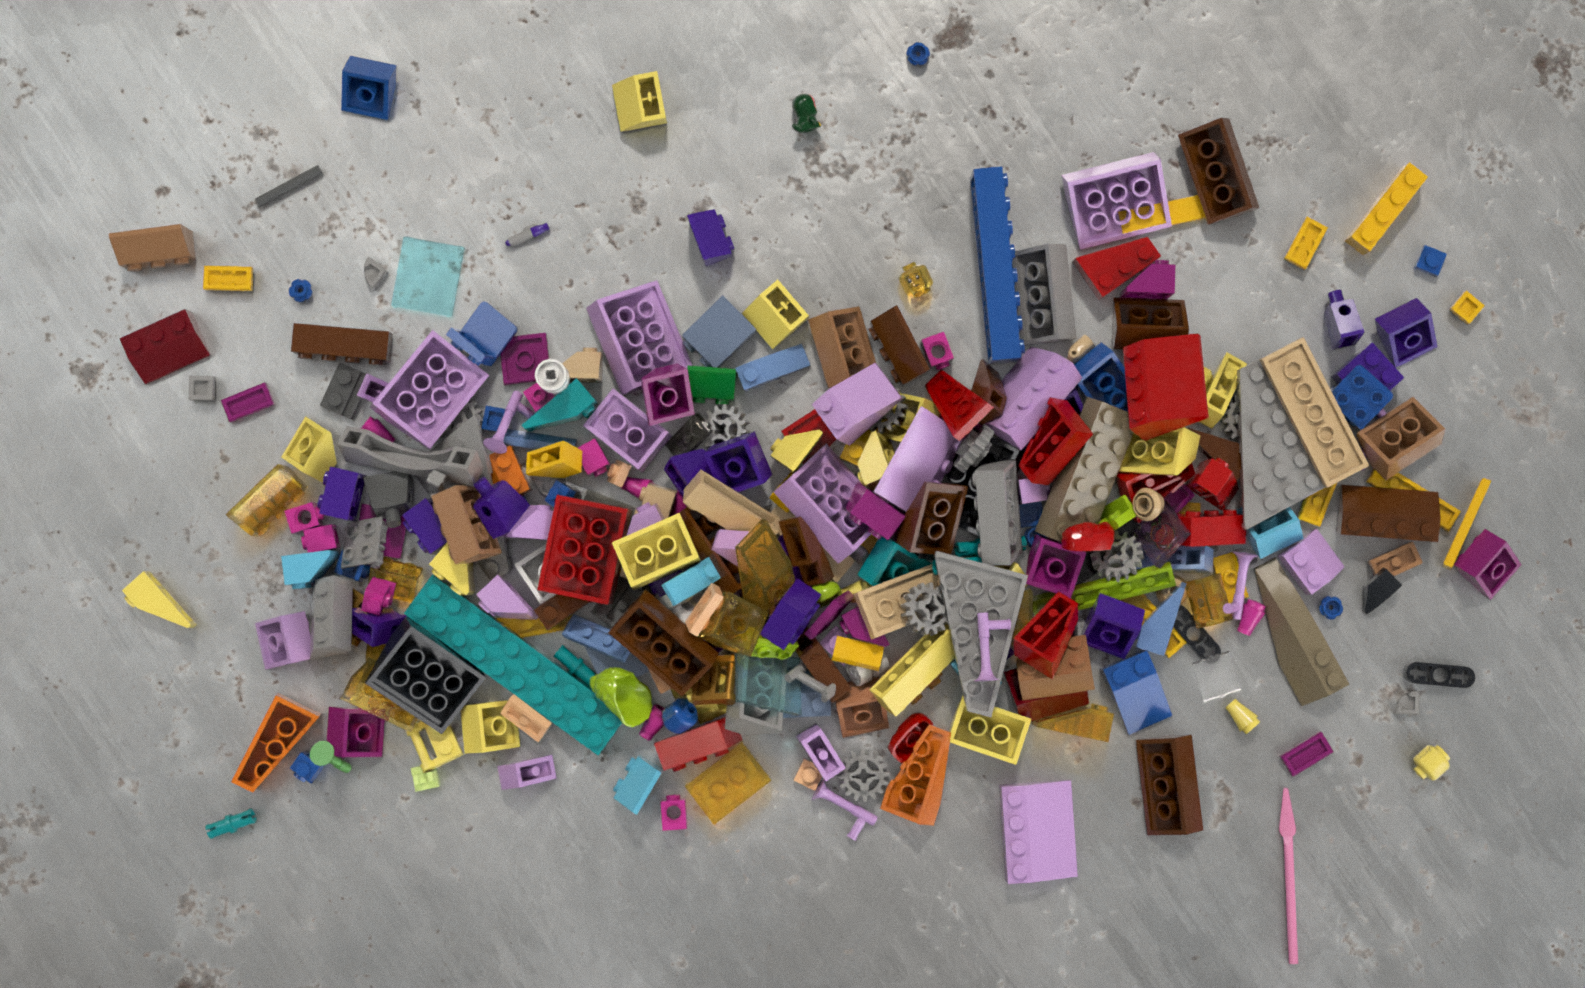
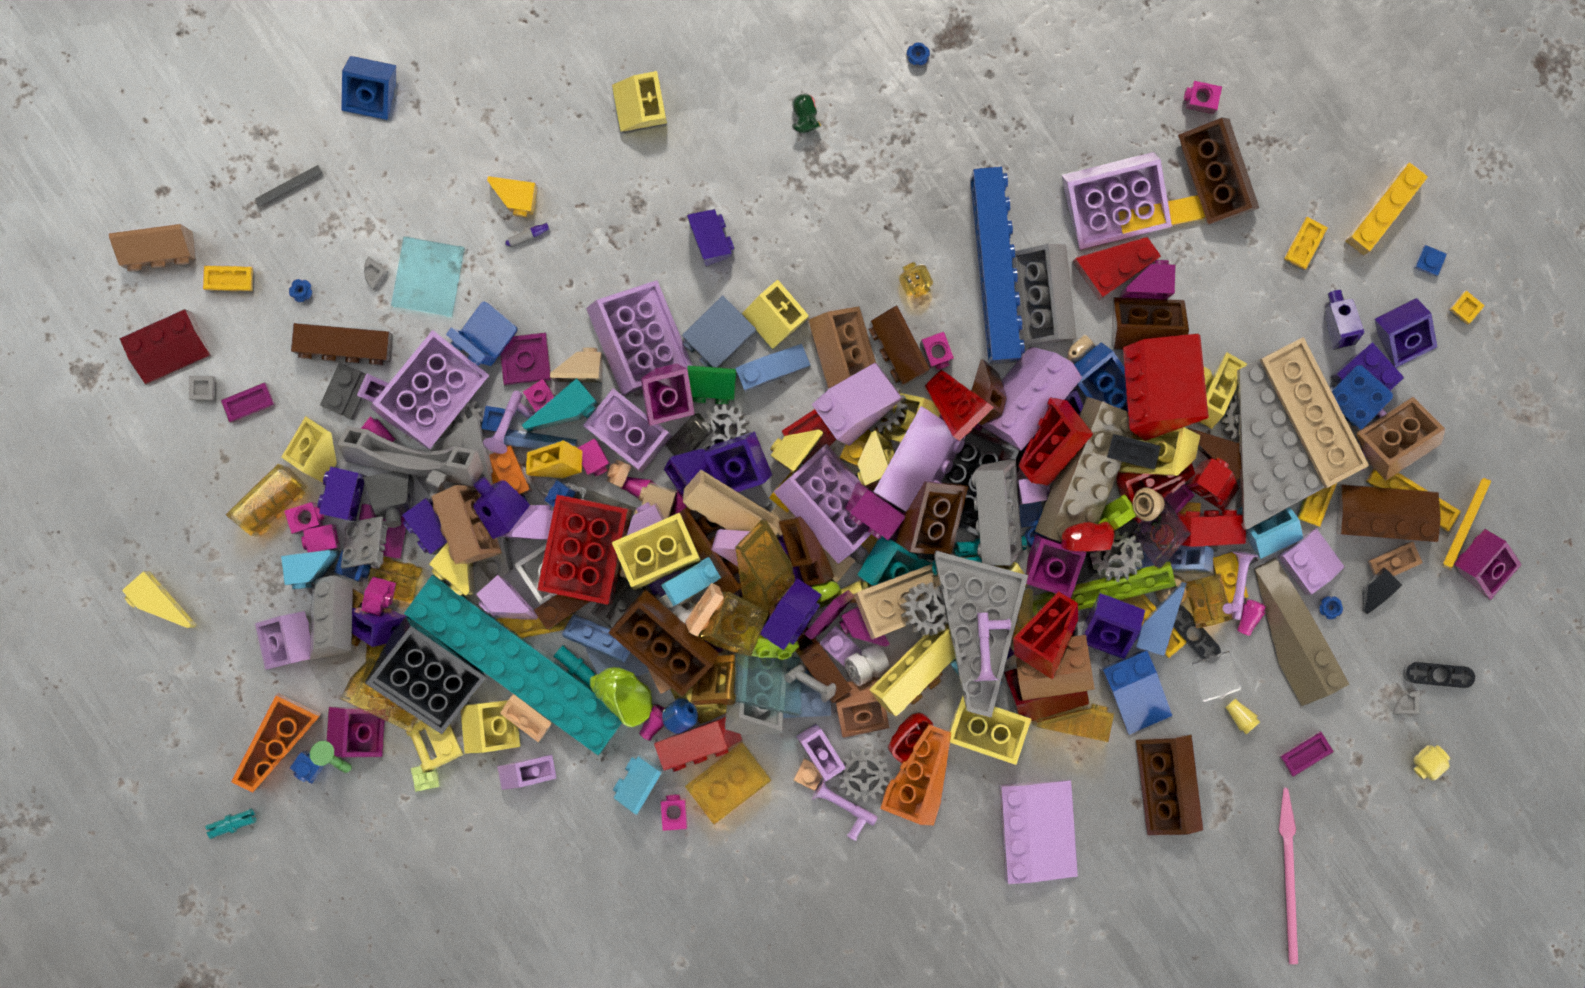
white wheel [535,359,570,394] -> none
yellow tile [832,636,884,671] -> none
light grey gear [953,424,995,473] -> none
none -> yellow slope [487,176,538,217]
none -> black plate [1107,434,1161,470]
none -> dark pink brick [1183,81,1222,114]

